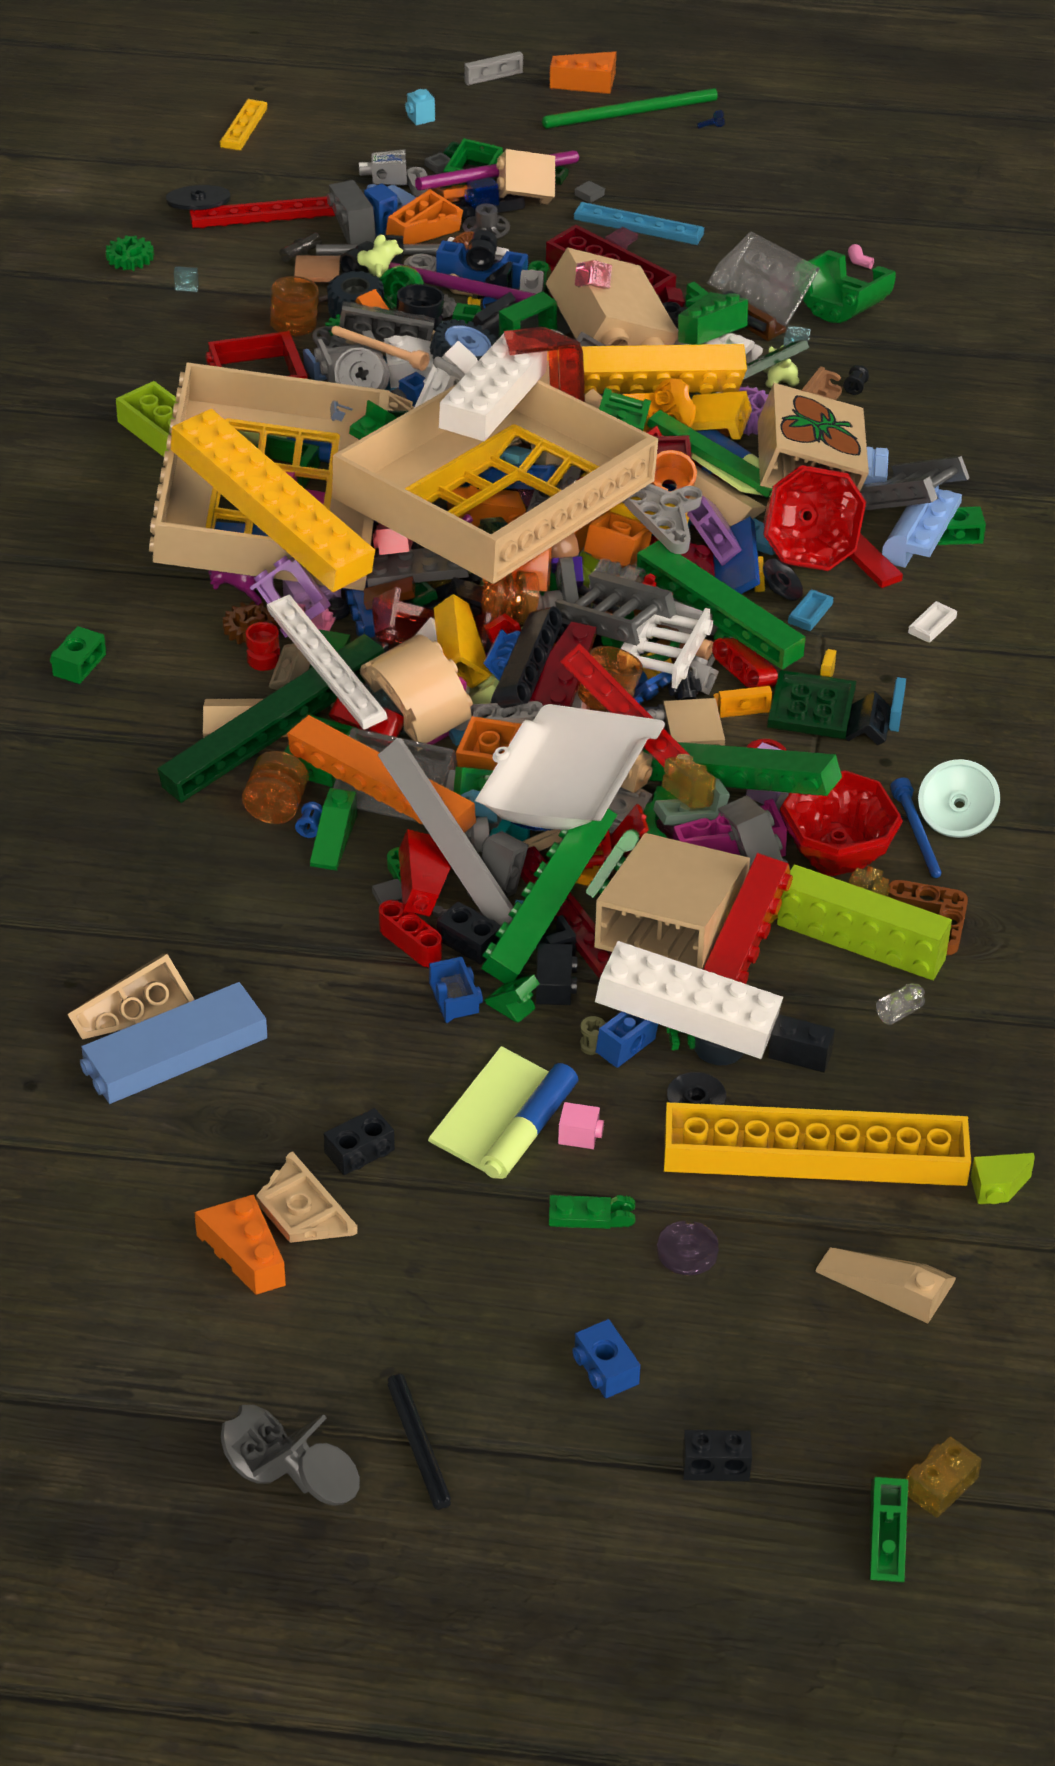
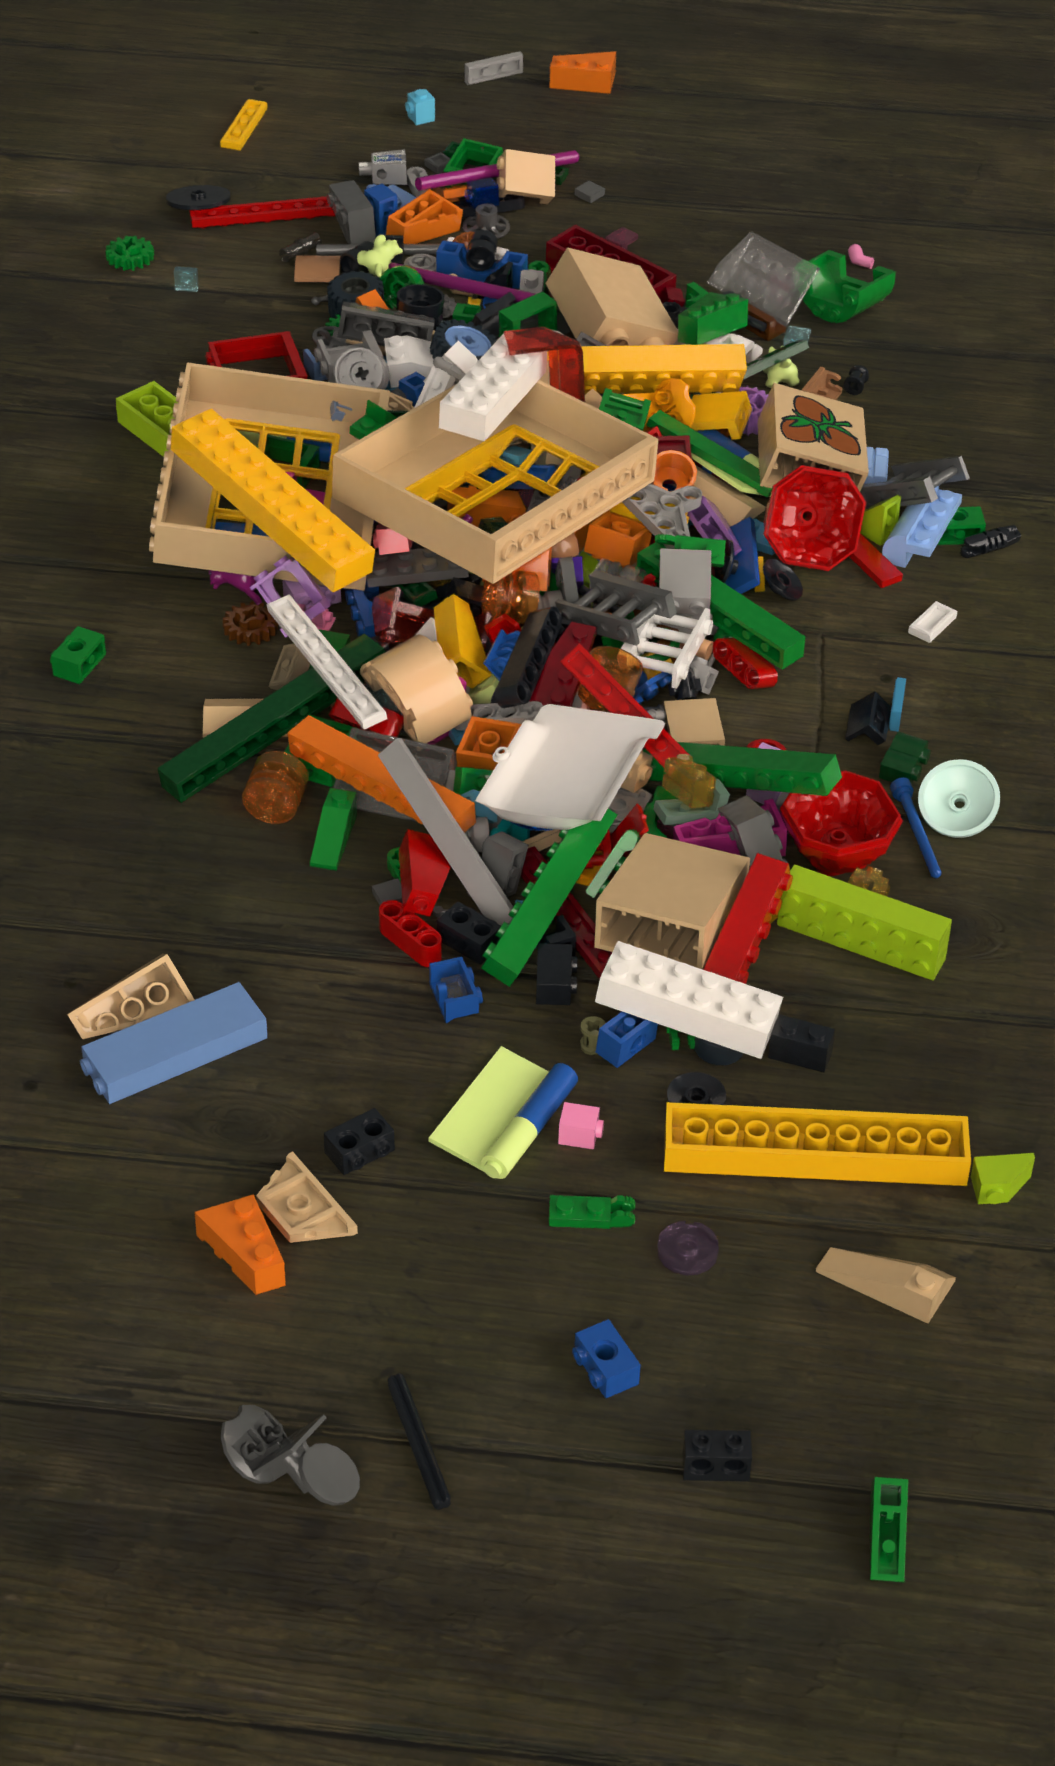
red wheel [246,622,280,671] -> none
clear orange wheel [270,276,319,336] -> none
blue bush [295,802,323,838] -> none
black plate [327,597,349,620] -> none
light nougat piece [331,326,430,371] -> none
reddish brown tile [364,576,415,610] -> none
green slope [484,974,540,1023] -> none
green piece [542,88,718,128] -> none
dark azure tile [574,202,704,245] -> none
clear pink panel [575,260,612,289] -> none
clear blue hand [697,110,725,128] -> none
light orange panel [713,686,772,718] -> none
dark green plate [767,670,857,739] -> none
dark azure tile [788,589,833,631] -> none
yellow tile [820,649,837,677] -> none
clear piece [876,983,925,1025] -> none
dark orange beam [887,880,968,955] -> none
clear yellow brick [906,1436,982,1518] -> none
none -> green hinge [654,534,726,567]
none -> light grey panel [659,548,711,615]
none -> black dish [714,539,738,583]
none -> lime slope [860,495,901,546]
none -> dark green brick [879,731,931,784]
none -> black hinge [960,525,1021,558]

